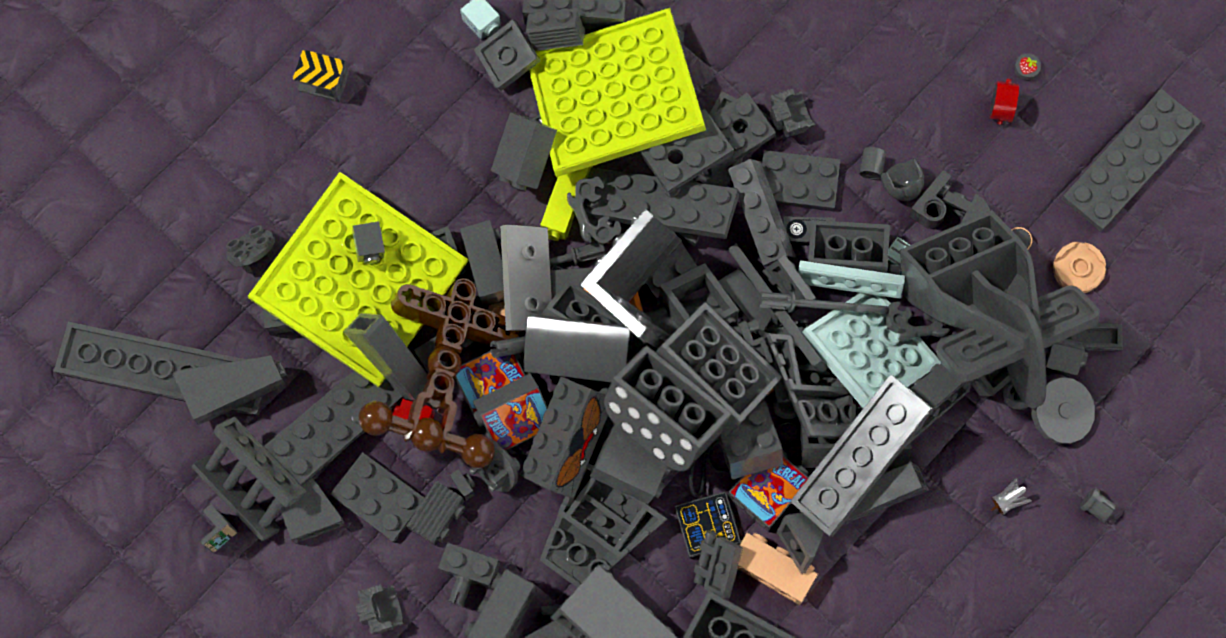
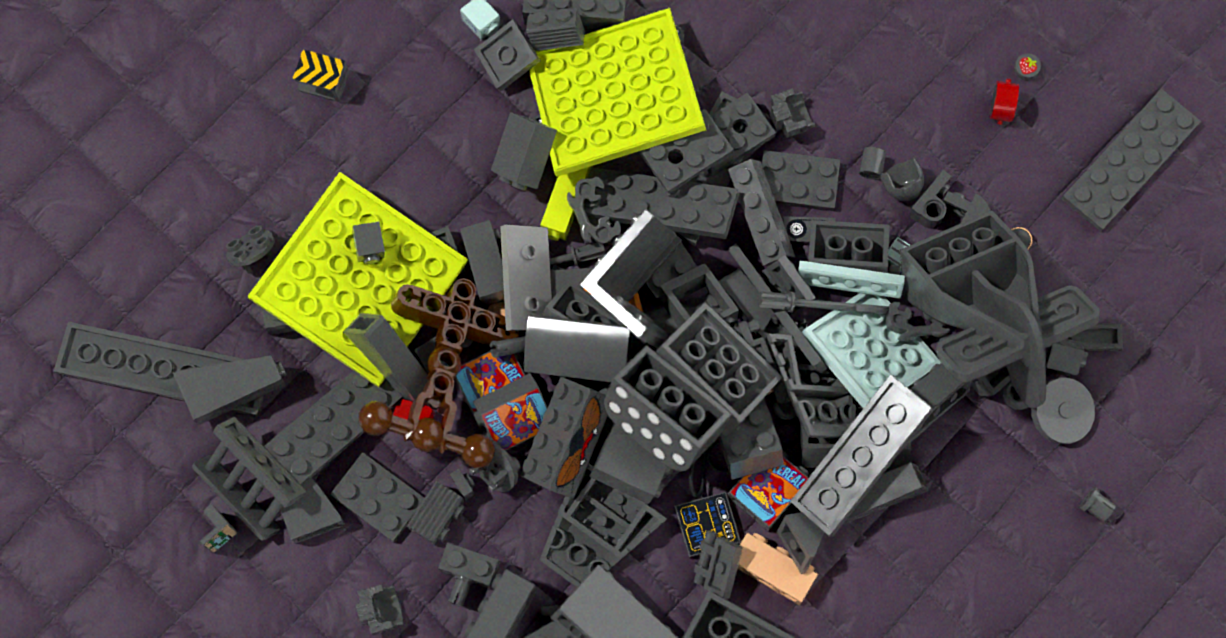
flat silver piece [990,478,1032,515] -> none
light nougat tile [1053,242,1106,293] -> none

